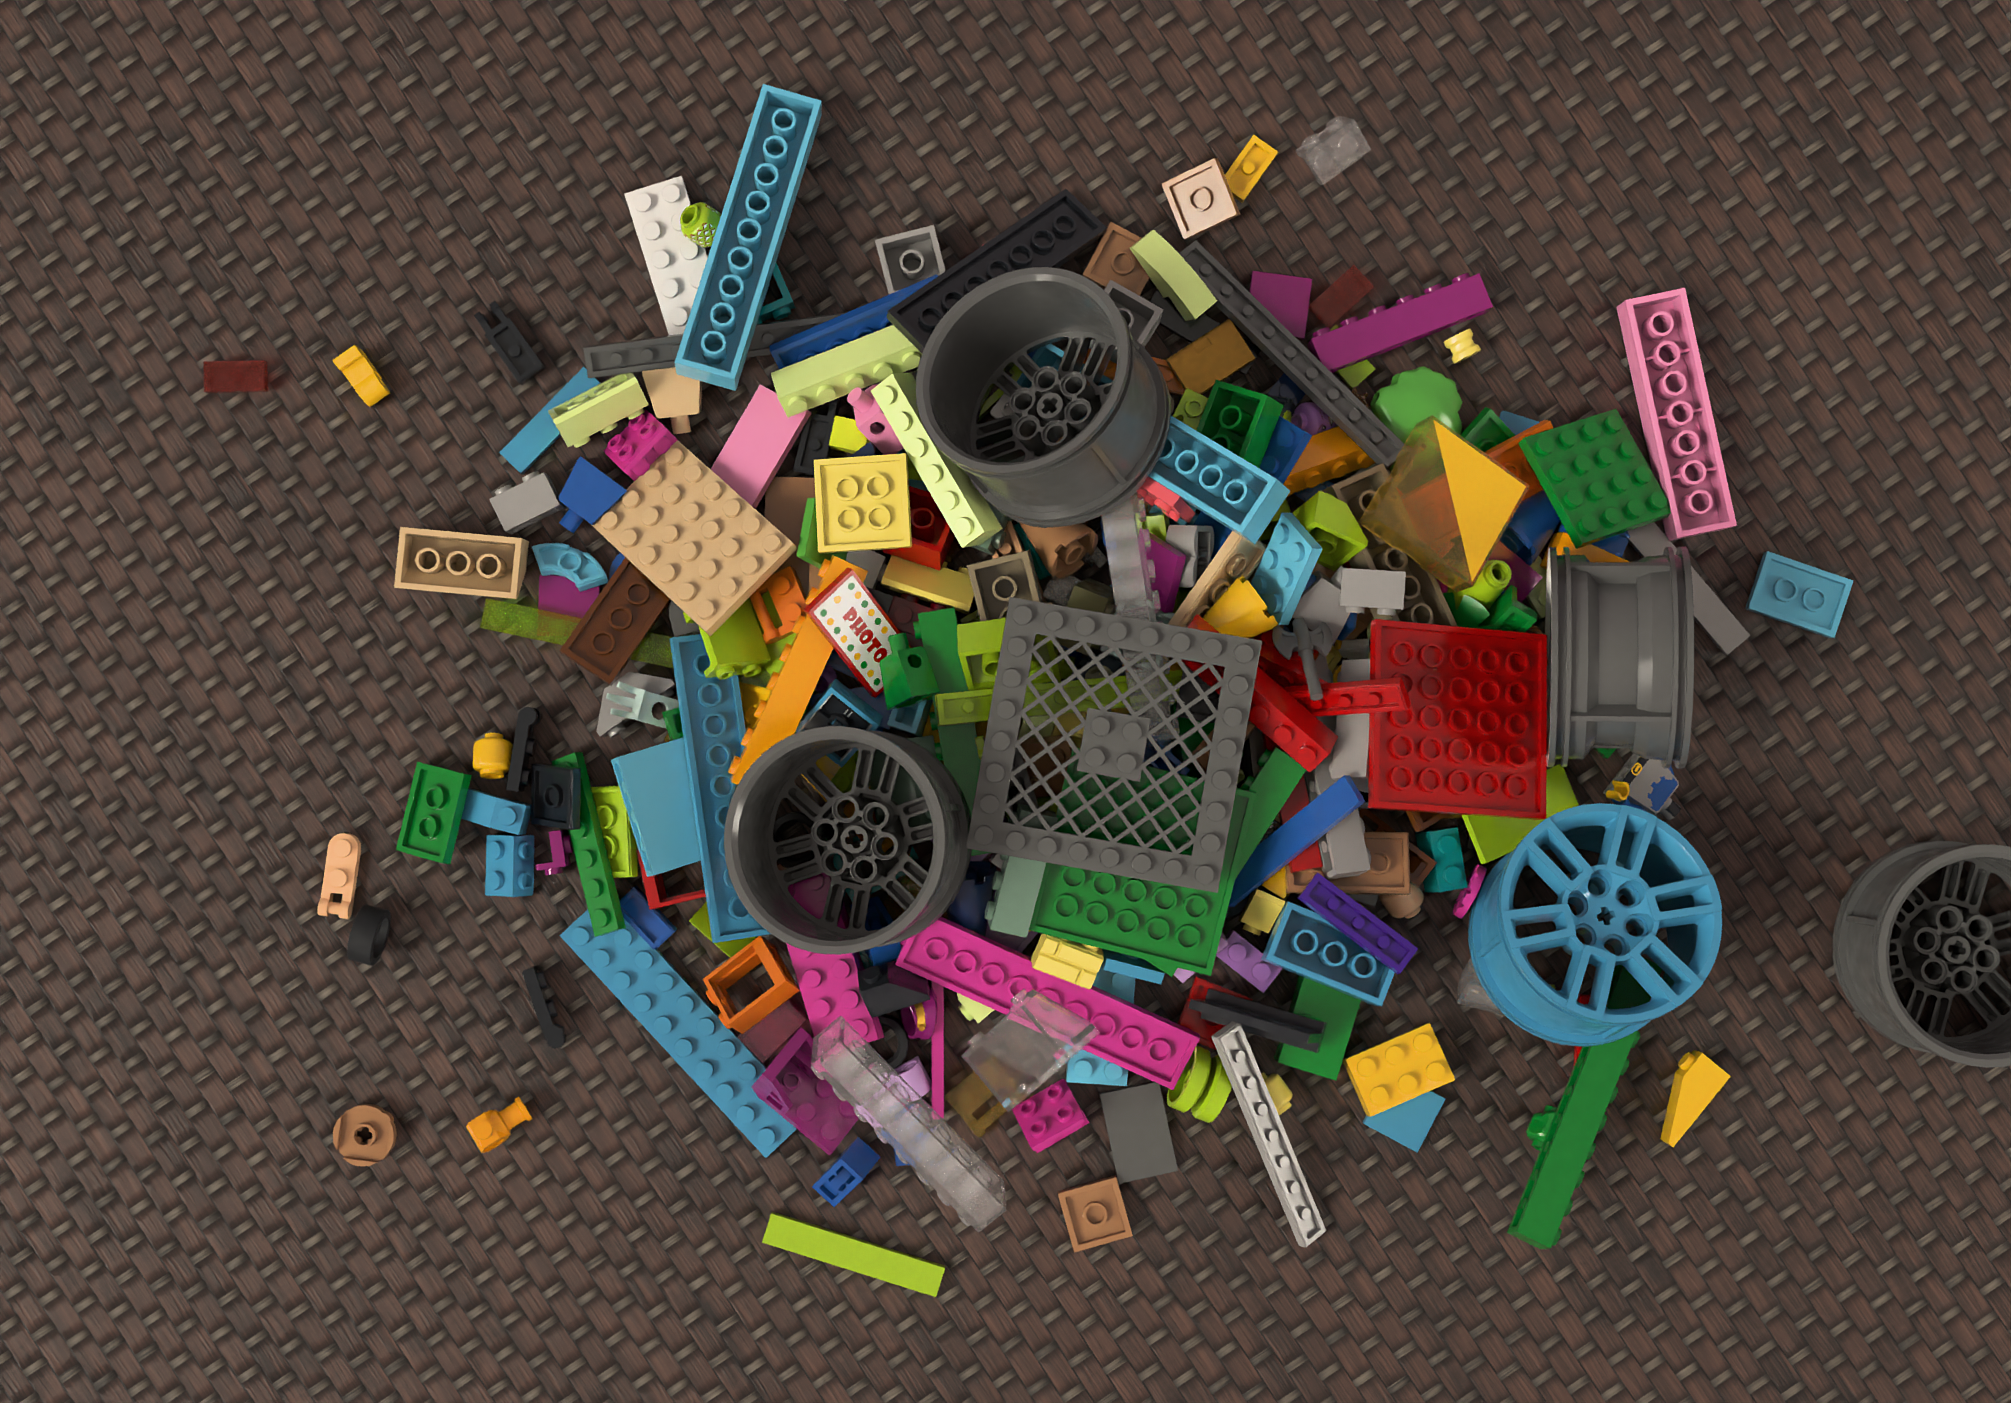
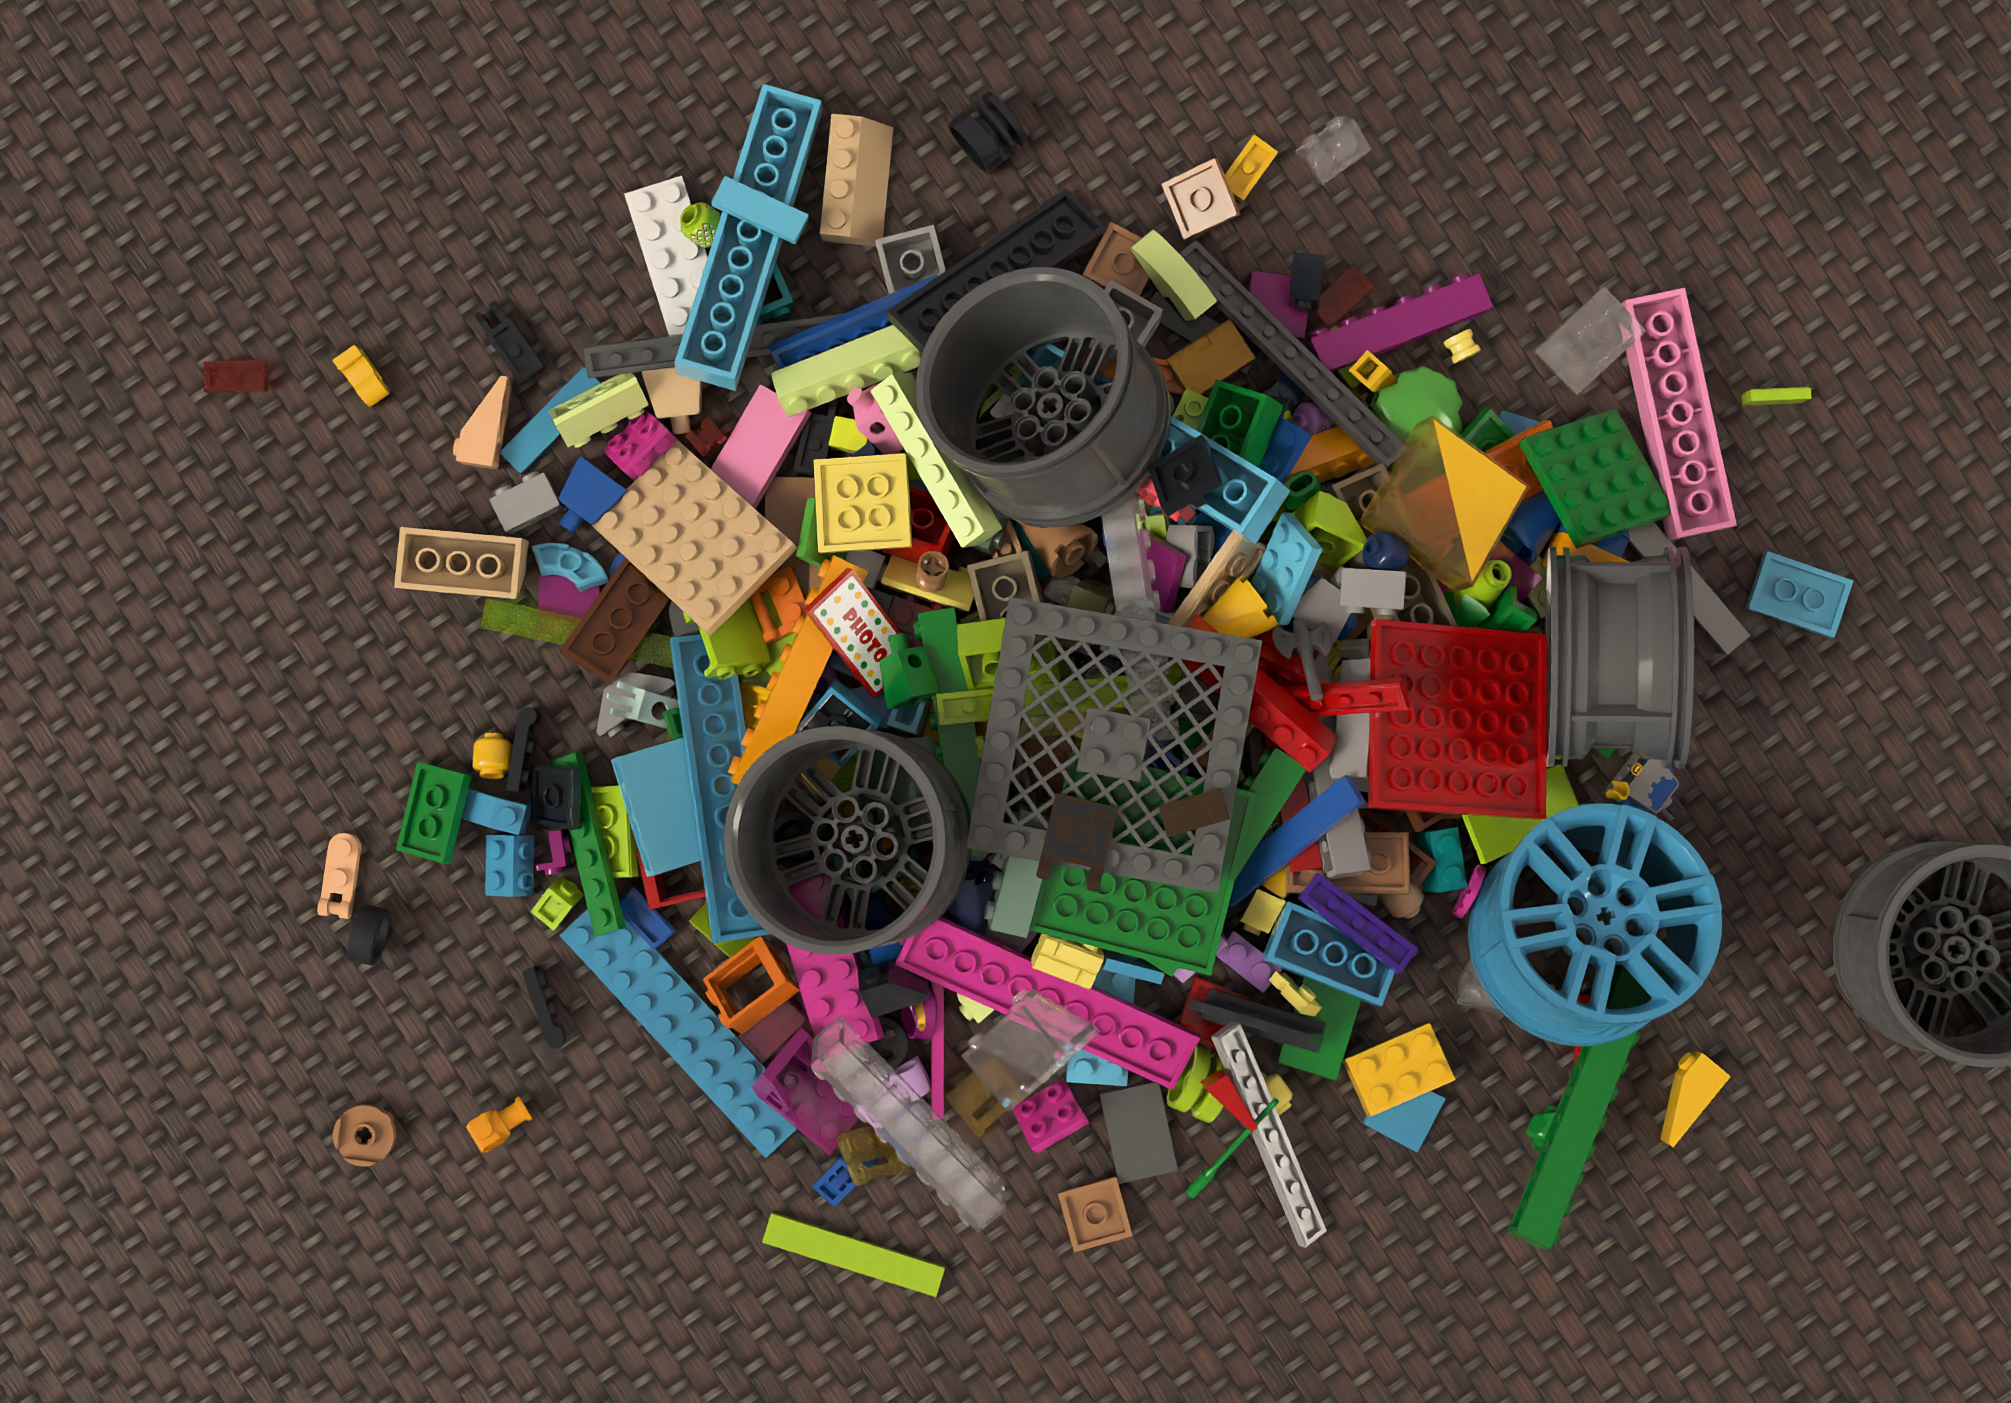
none -> light nougat slope [453,376,513,470]
none -> lime bracket [531,876,584,931]
none -> clear red wheel [685,416,727,458]
none -> medium azure tile [711,176,809,245]
none -> tan slope [820,114,894,247]
none -> clear yellow plate [836,1122,910,1186]
none -> medium nougat wheel [915,551,949,592]
none -> black wheel [948,91,1028,174]
none -> flag [1036,793,1118,892]
none -> black hinge [1148,434,1223,516]
none -> dark brown tile [1159,788,1230,837]
none -> green piece [1186,1098,1279,1198]
none -> red slope [1200,1069,1258,1131]
none -> light yellow plate [1269,971,1322,1017]
none -> green piece [1283,471,1322,510]
none -> black slope [1289,252,1325,312]
none -> yellow leg [1349,350,1398,393]
none -> dark blue head [1362,531,1409,571]
none -> clear slope [1533,286,1646,395]
none -> lime tile [1741,387,1812,406]

